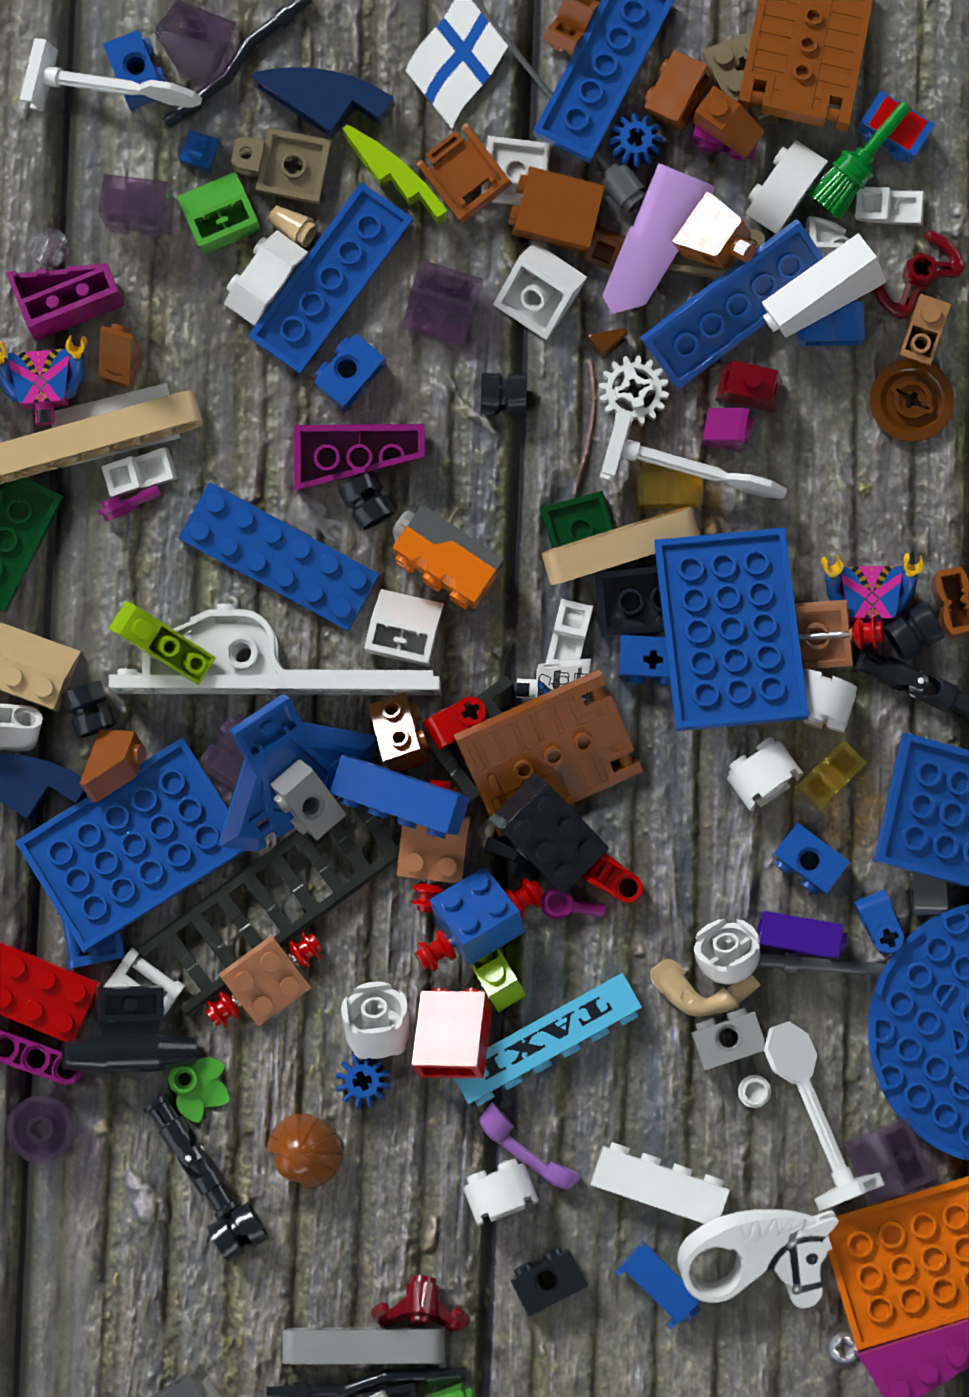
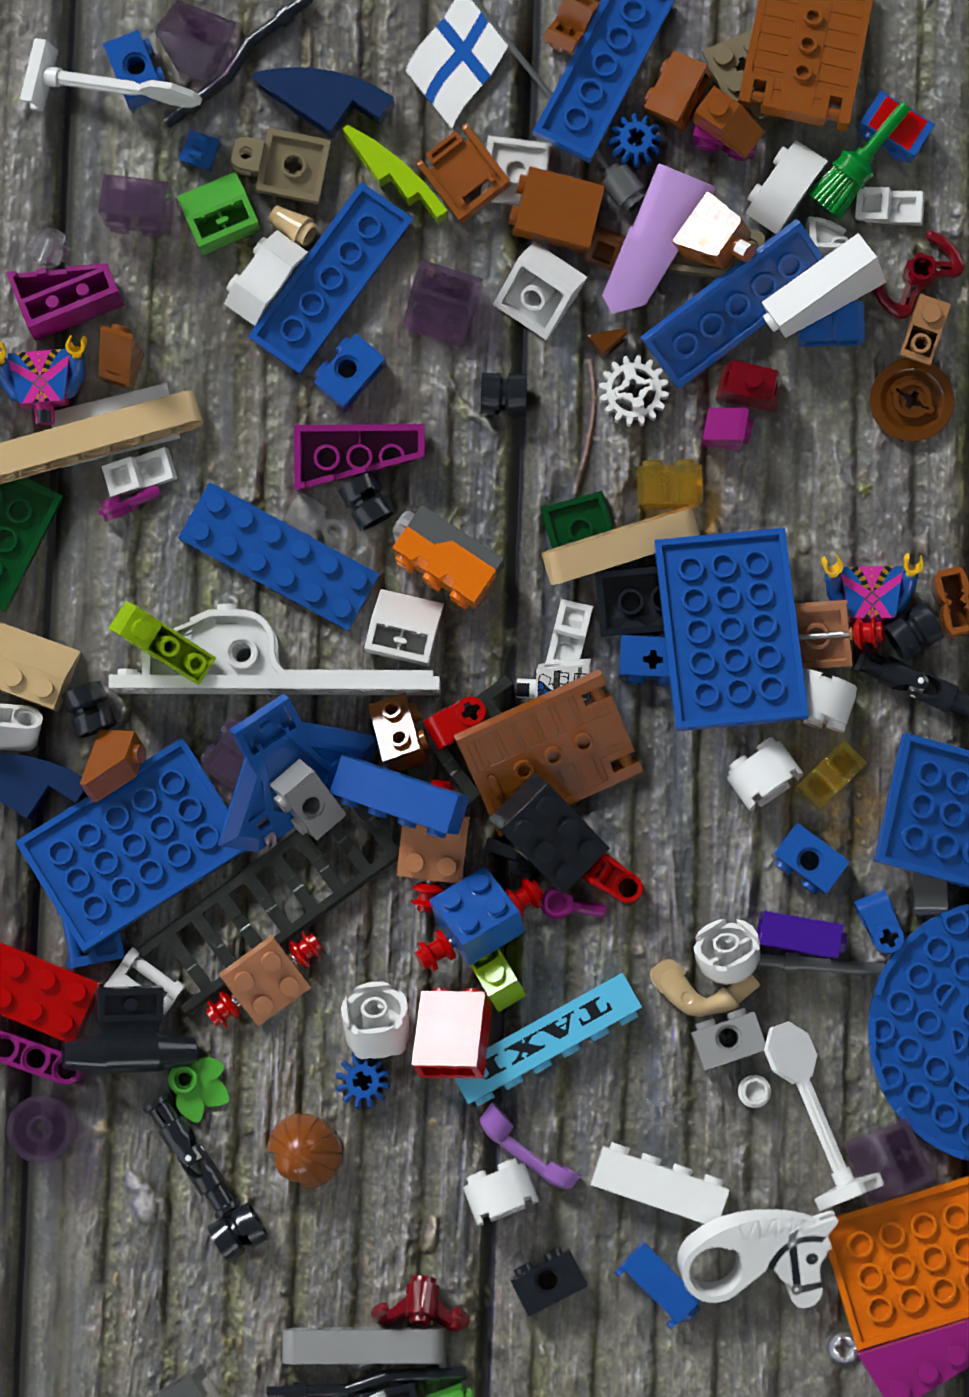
white piece [599,410,787,499] -> none

